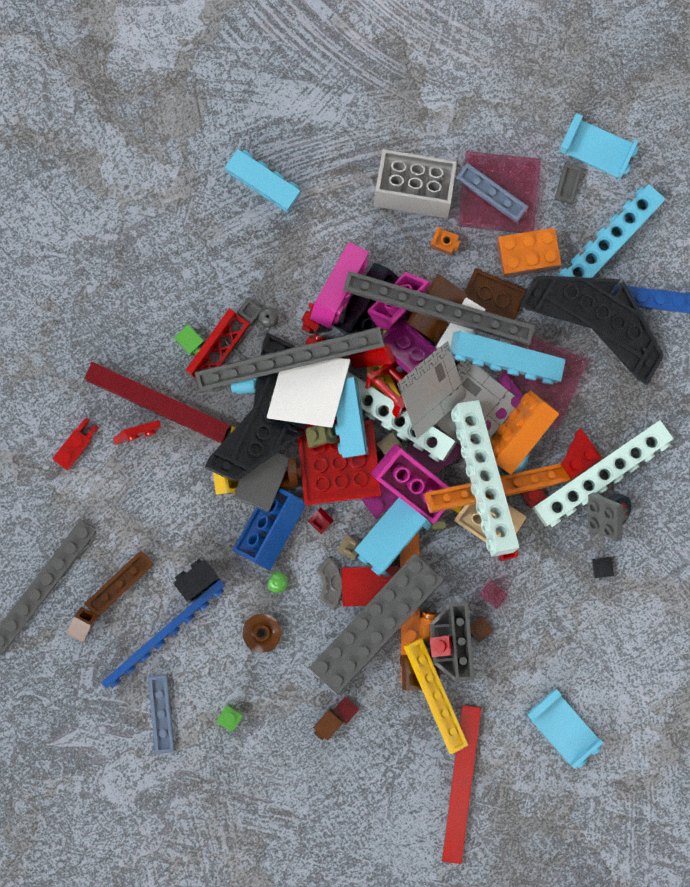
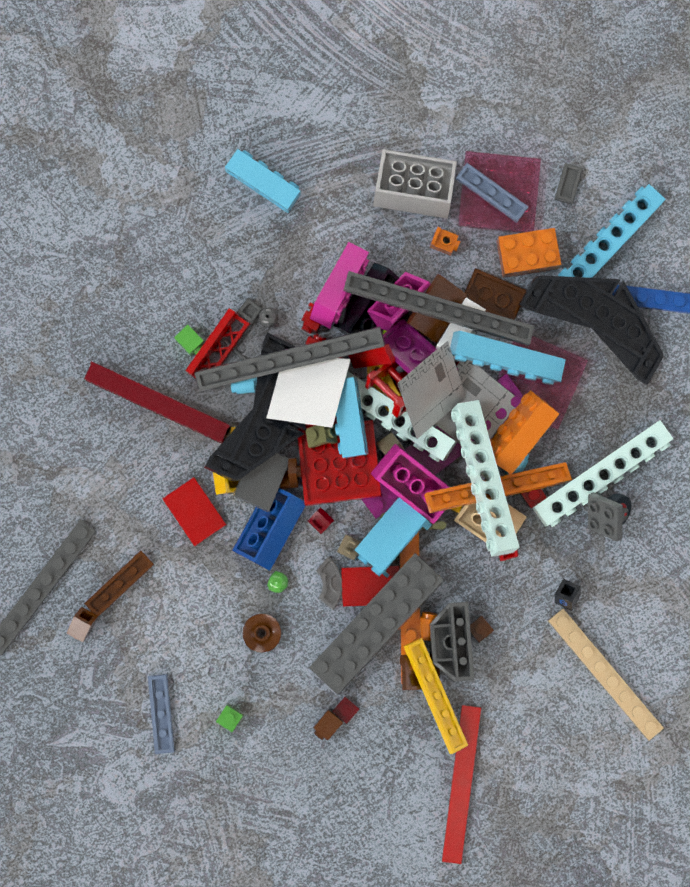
red hinge [52,418,99,471] -> none
blue plate [101,580,225,688] -> none
red wing [113,420,161,445] -> none
black brick [173,559,220,602] -> none
plate [430,636,452,657] -> none
clear pink panel [478,580,507,610] -> none
medium azure panel [526,689,603,769] -> none
medium azure panel [559,113,639,179] -> none
red wing [561,428,602,480] -> none
black plate [591,557,614,578] -> none
none -> red tile [162,477,226,546]
none -> tan plate [548,609,664,741]
none -> black brick [555,578,581,611]

